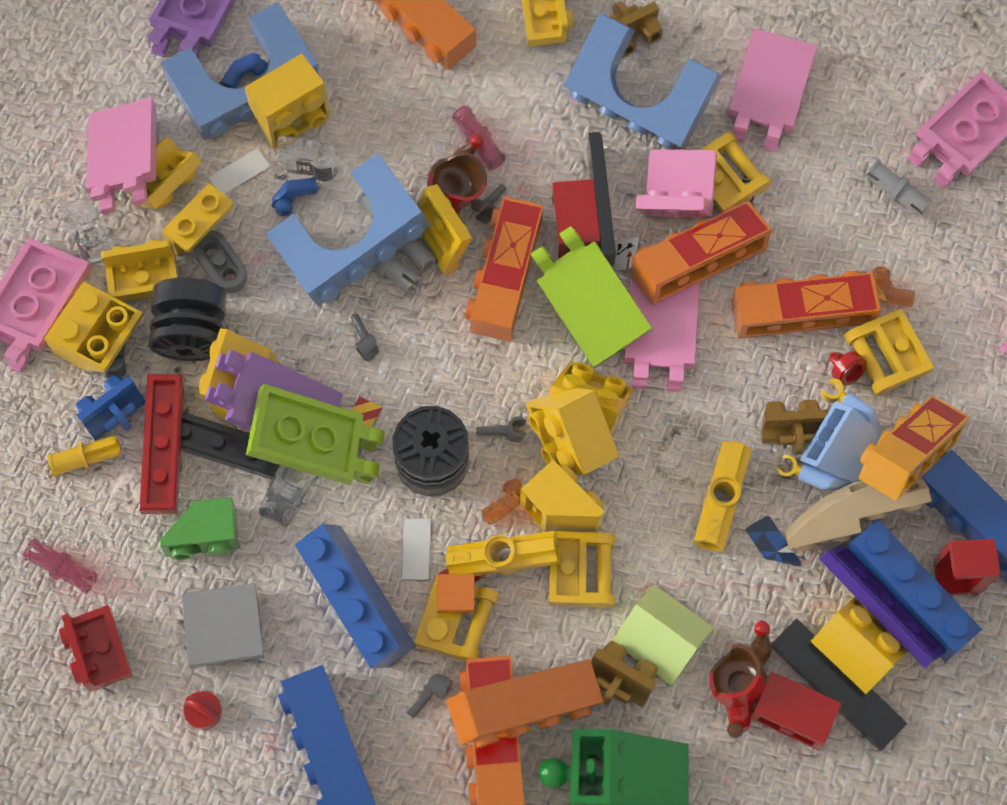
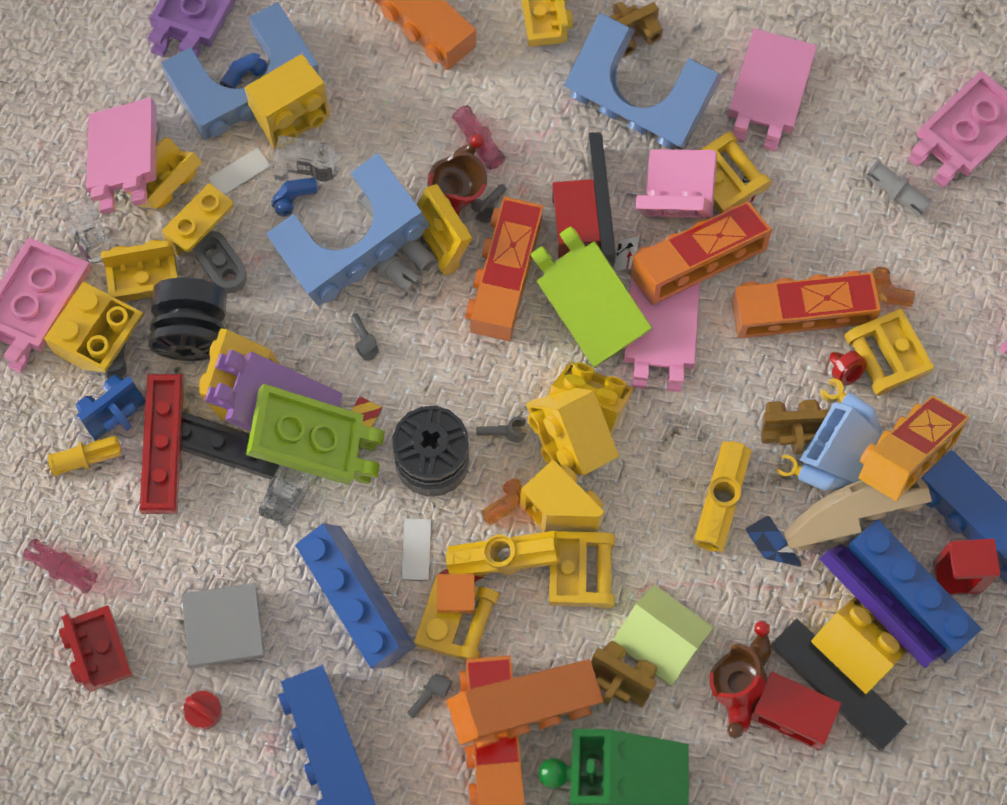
bright green slope [160,497,239,560] -> none

